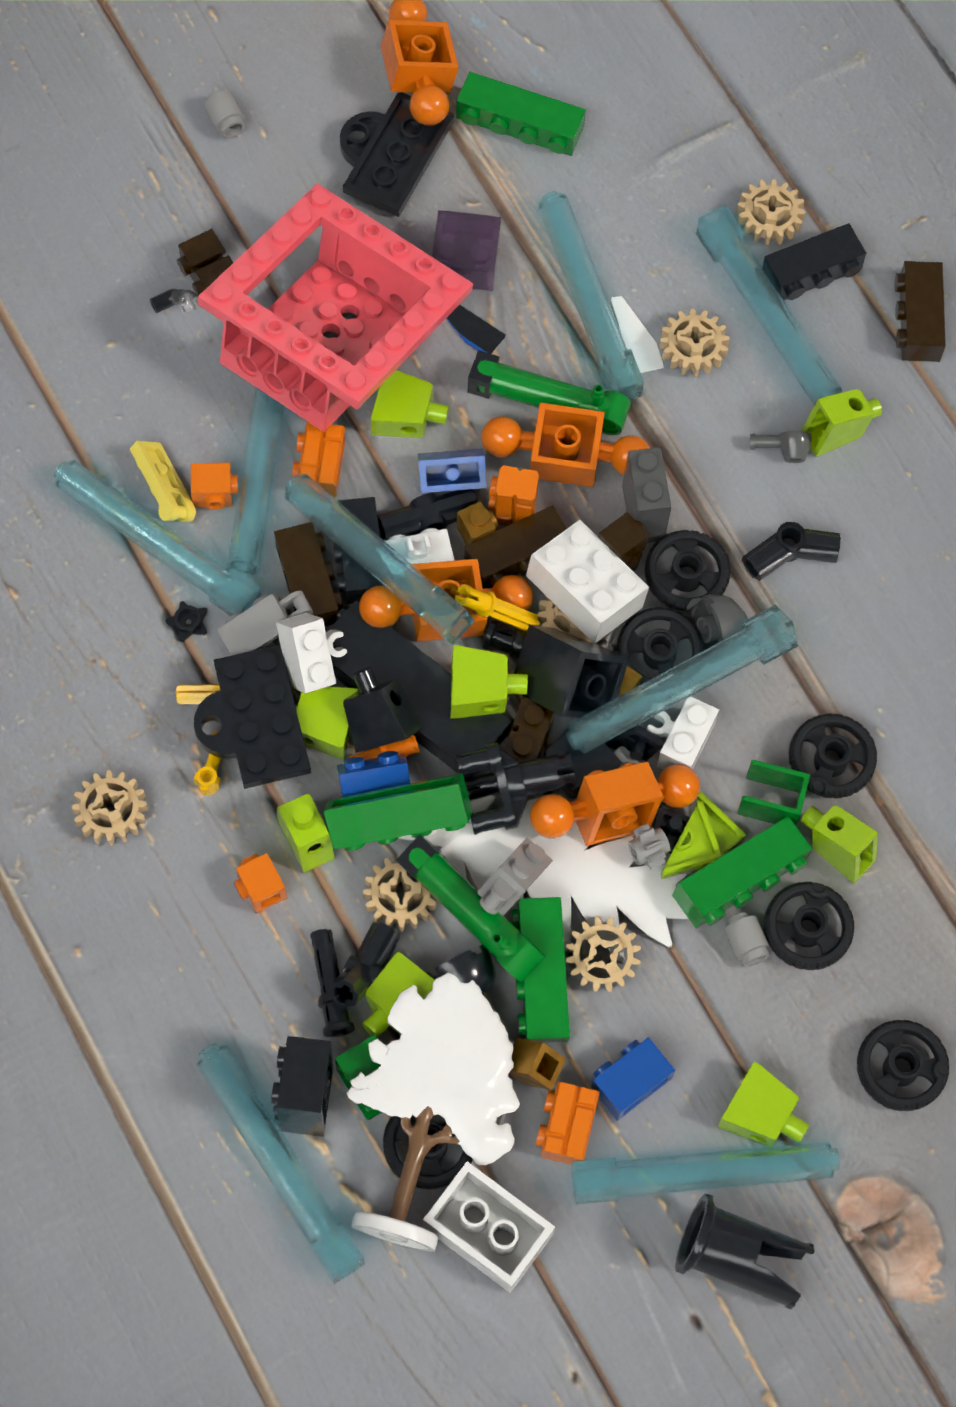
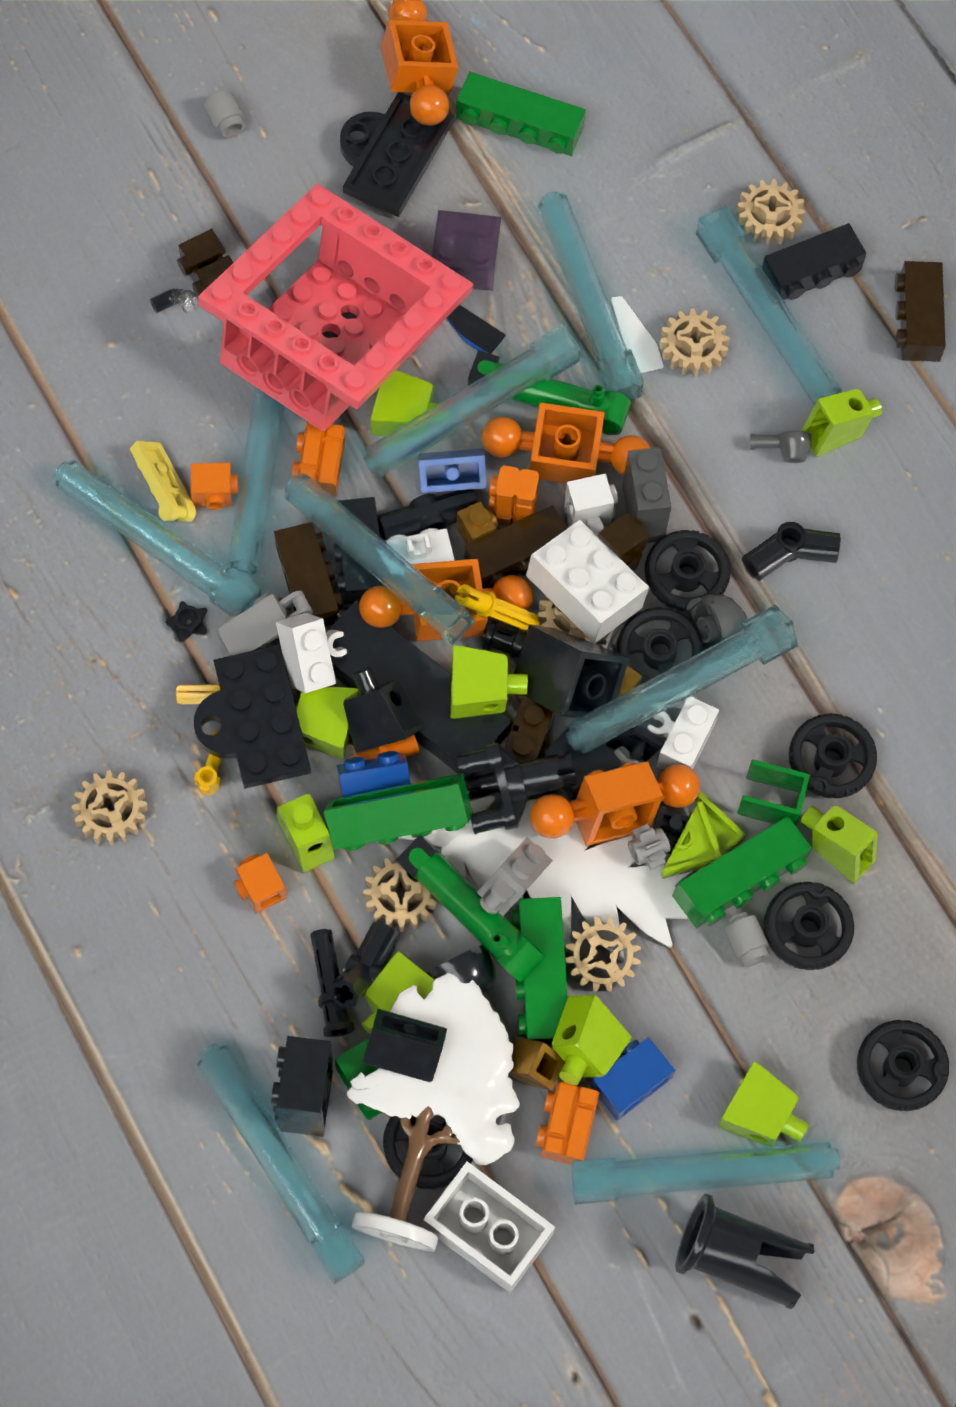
none -> clear light blue brick [363,324,581,477]
none -> black panel [363,1008,447,1082]
none -> lime torso [552,995,632,1085]
none -> white brick [563,473,618,535]

